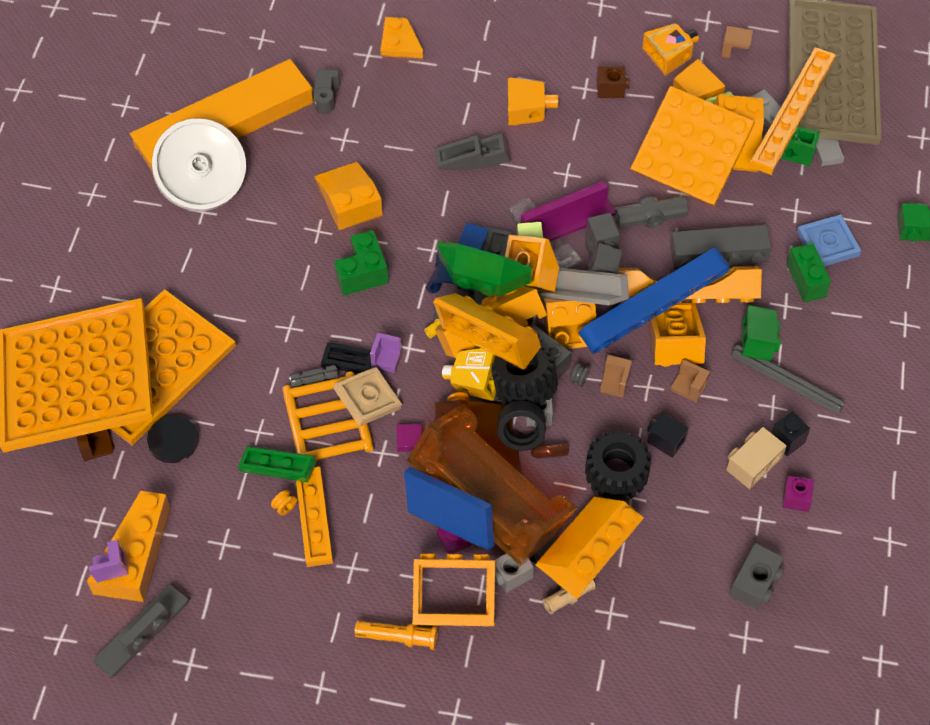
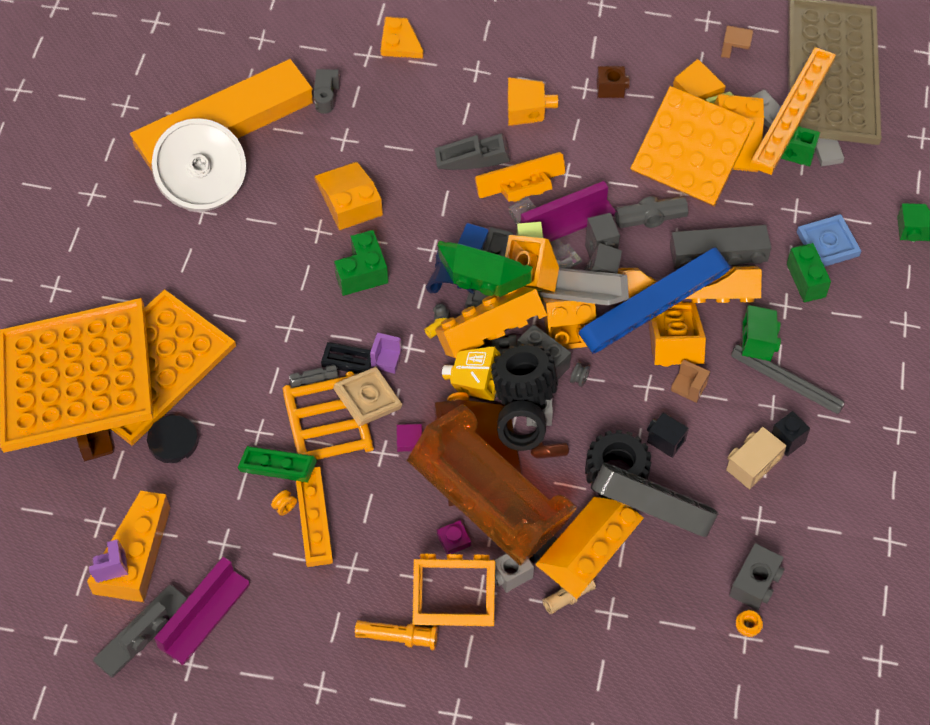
blue tile [404,467,494,551] -> none
light orange slope [433,293,541,370] -> none
medium nougat panel [600,355,632,398] -> none
light orange torso [642,24,699,75] -> none
magenta plate [782,476,814,512] -> none
none -> magenta panel [154,557,250,665]
none -> light orange bracket [475,152,566,202]
none -> dark grey beam [592,463,719,537]
none -> light orange plate [735,610,763,637]

